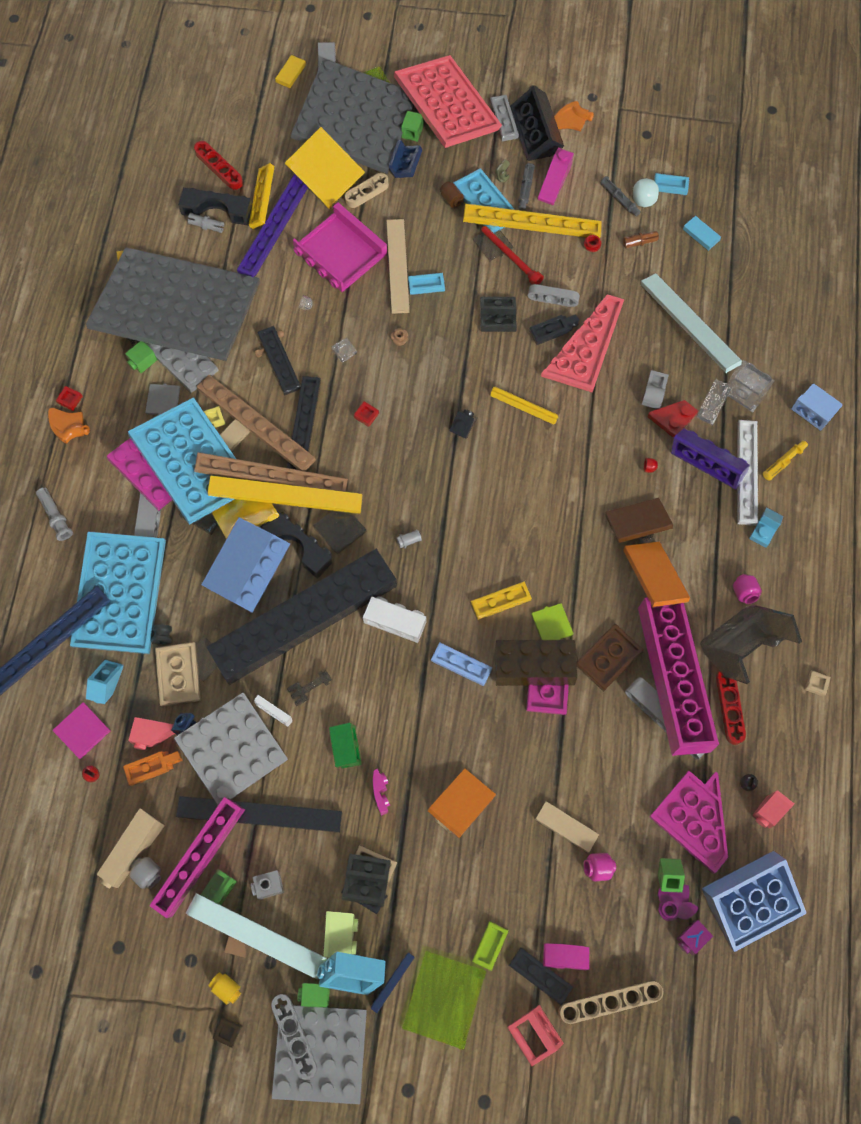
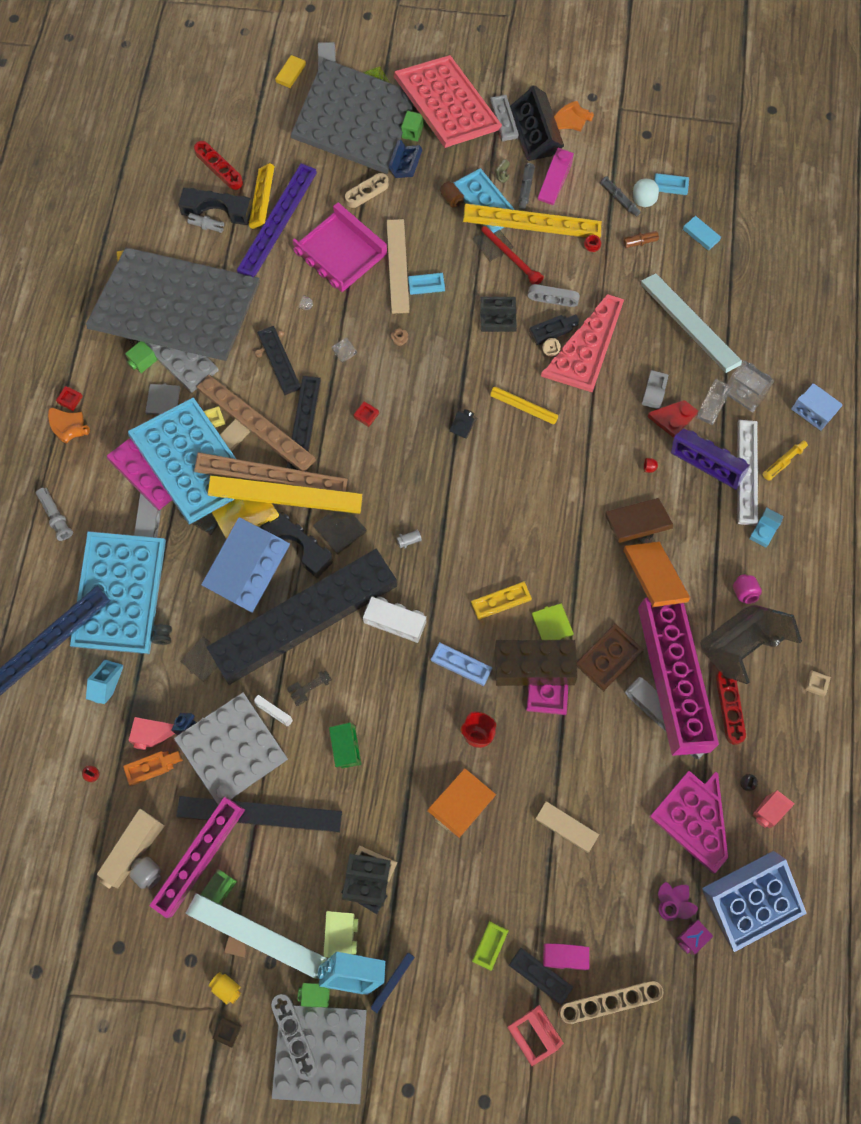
dark pink tile [53,702,111,759] -> none
tan tile [155,642,201,707] -> none
light grey brick [251,870,284,899] -> none
yellow piece [285,127,365,209] -> none
dark pink slope [373,769,390,816] -> none
clear neon green piece [402,951,487,1050] -> none
dark pink head [583,853,616,881] -> none
bright green brick [658,858,685,892] -> none
none -> red helmet [460,711,497,748]
none -> tan tile [542,338,561,357]

